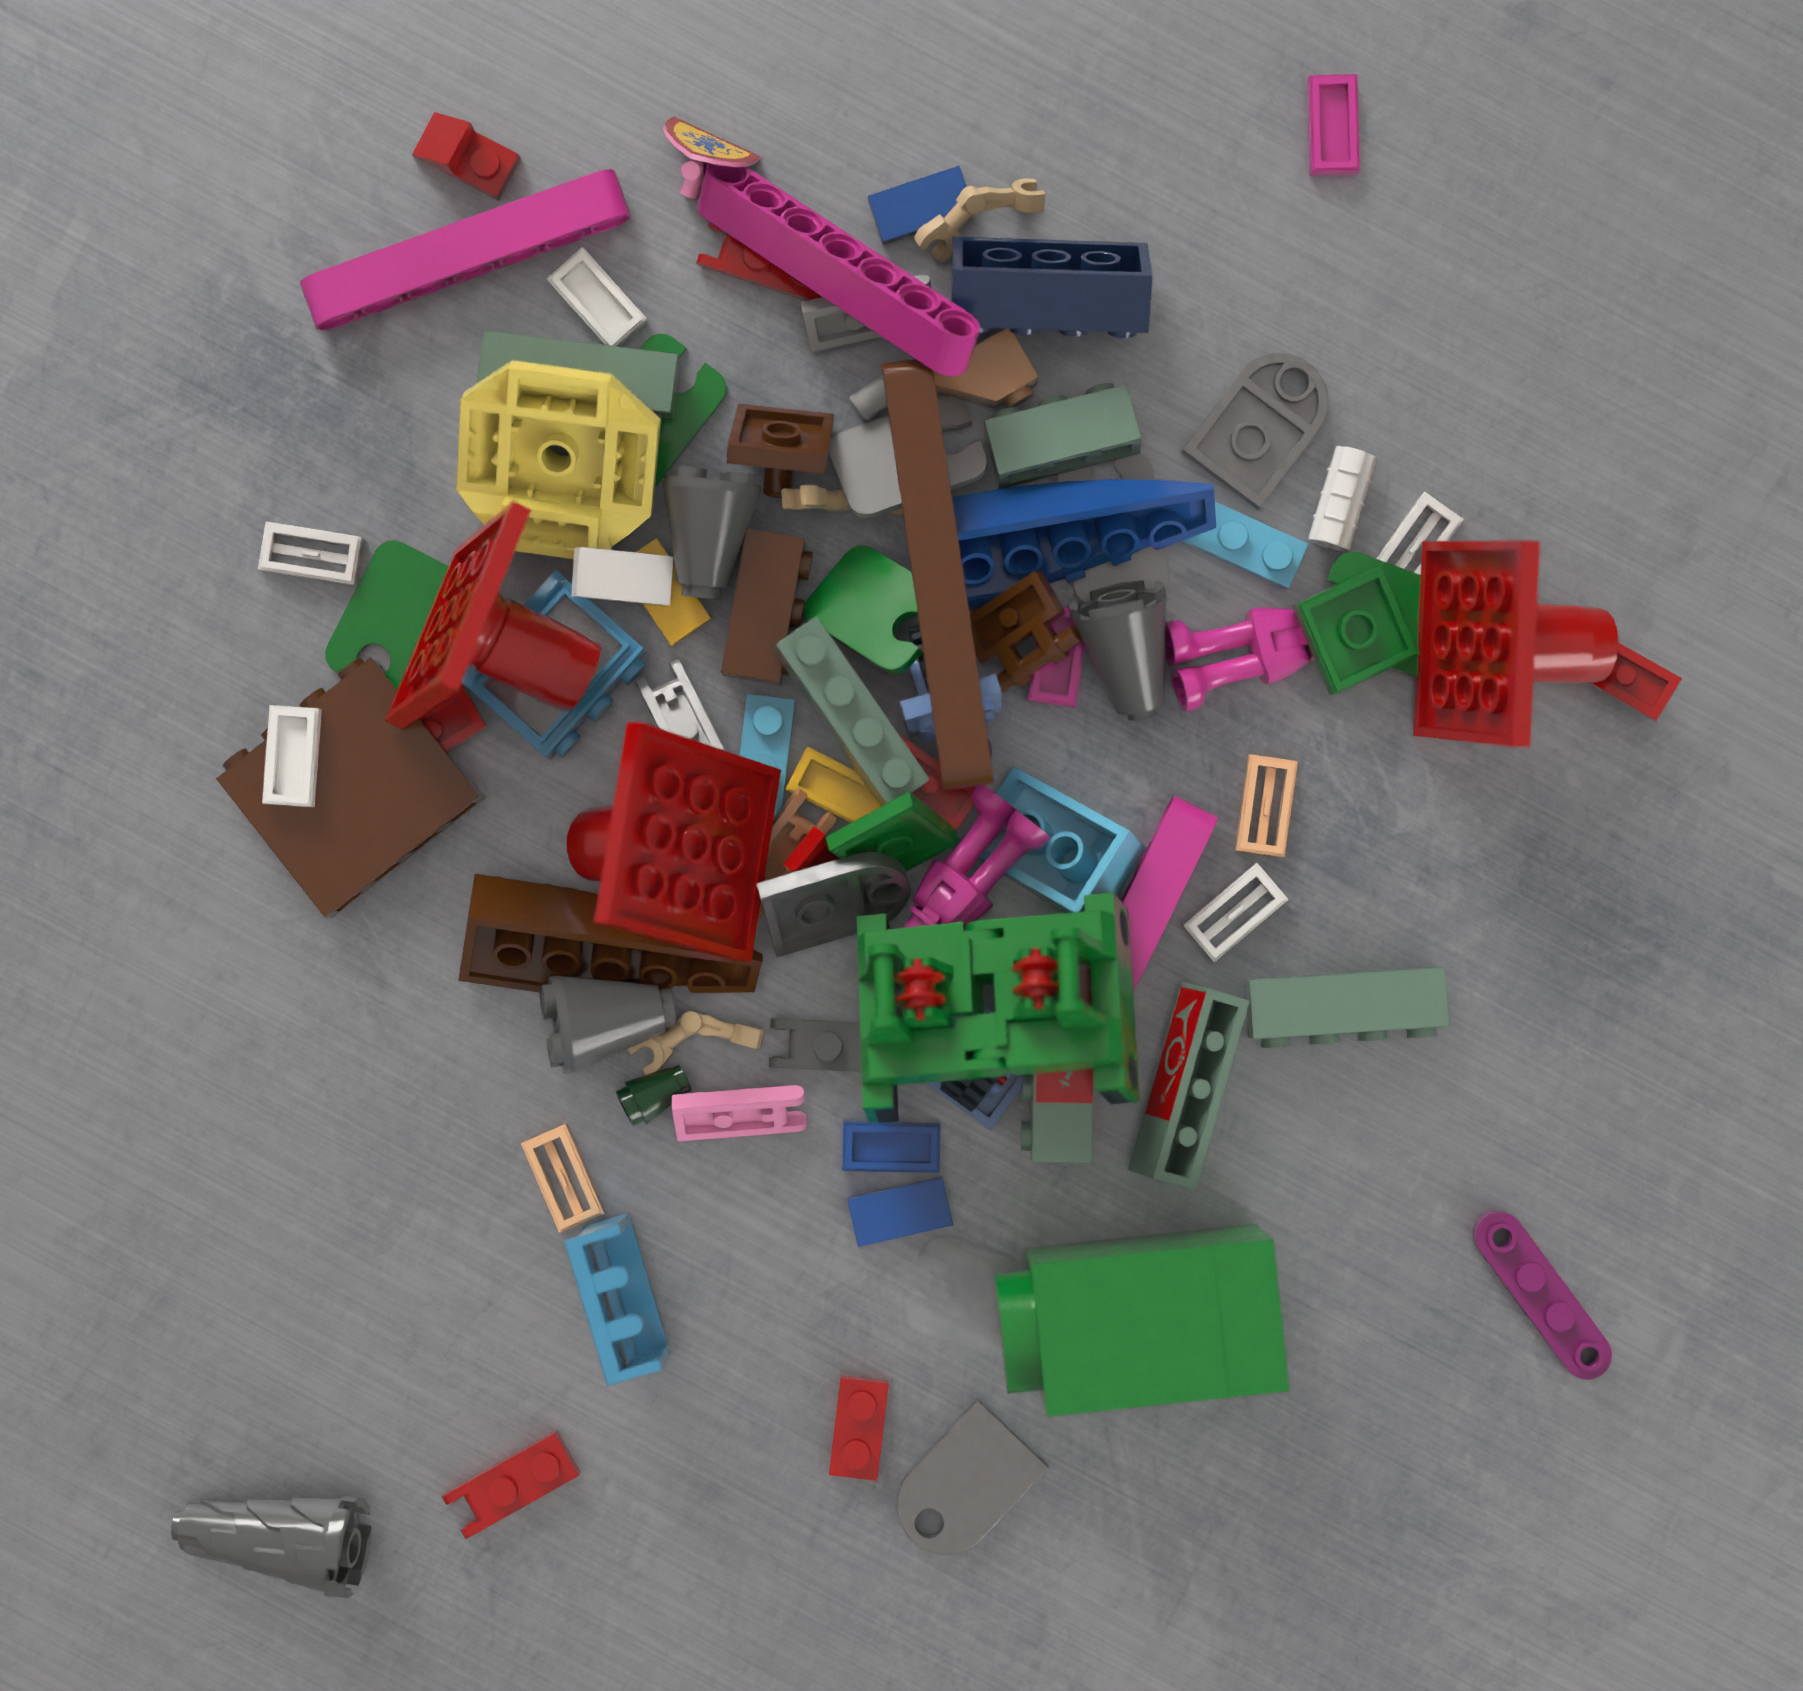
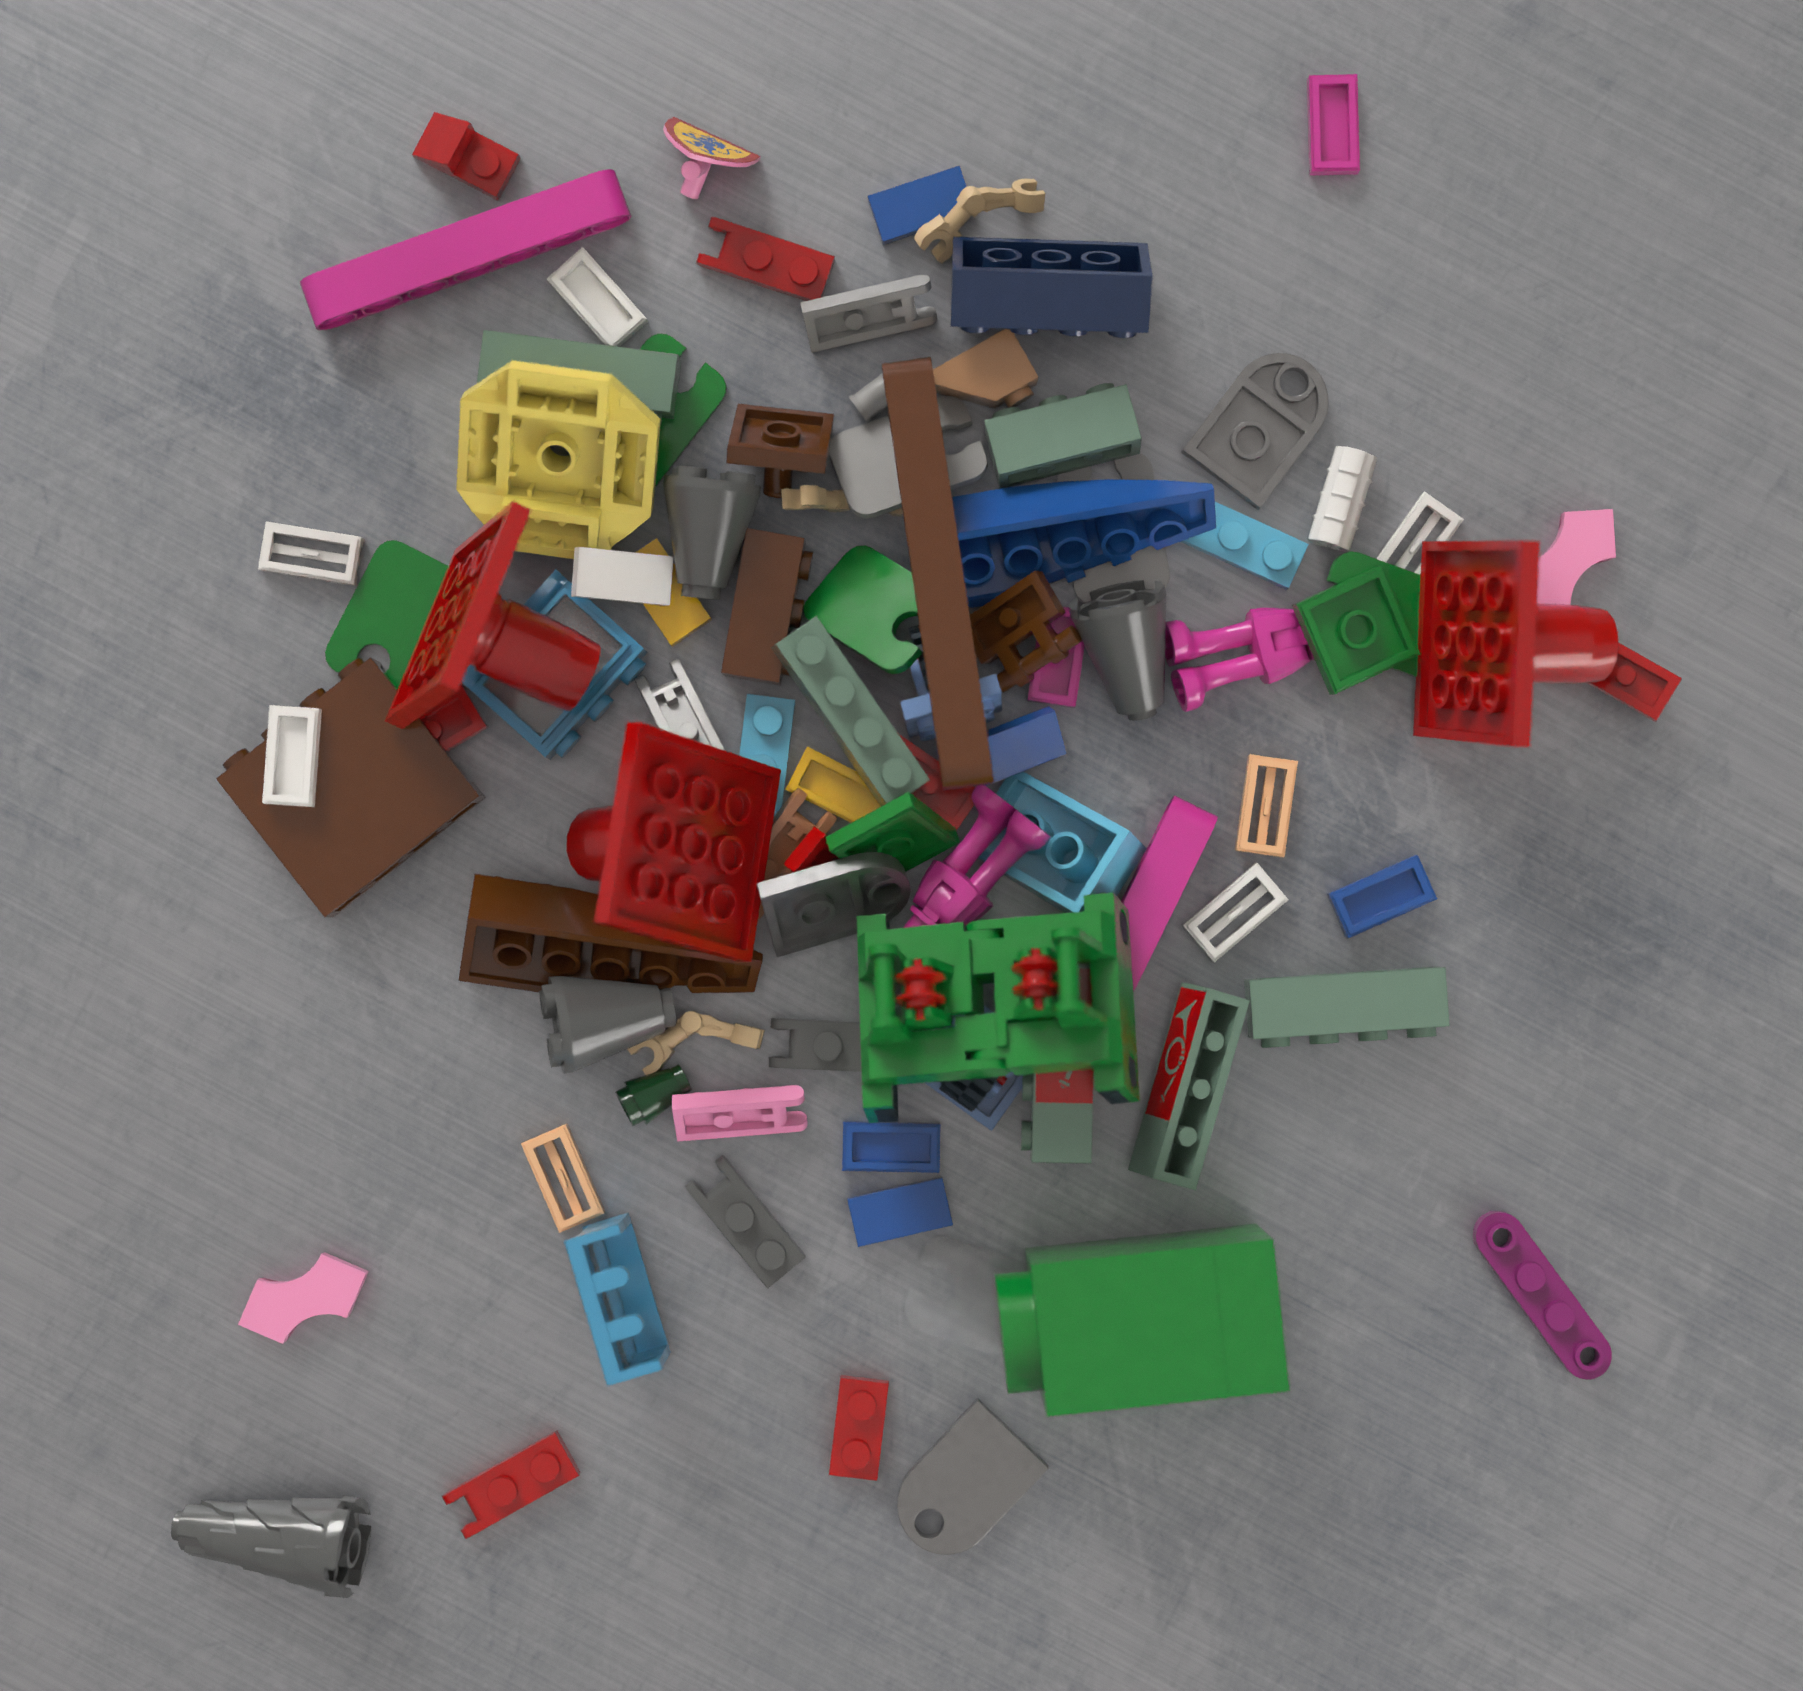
dark pink beam [697,163,980,376] -> none
none -> bright pink tile [238,1252,369,1344]
none -> dark grey hinge [685,1155,806,1289]
none -> blue tile [985,706,1067,786]
none -> blue tile [1327,855,1437,938]
none -> bright pink tile [1537,509,1616,605]

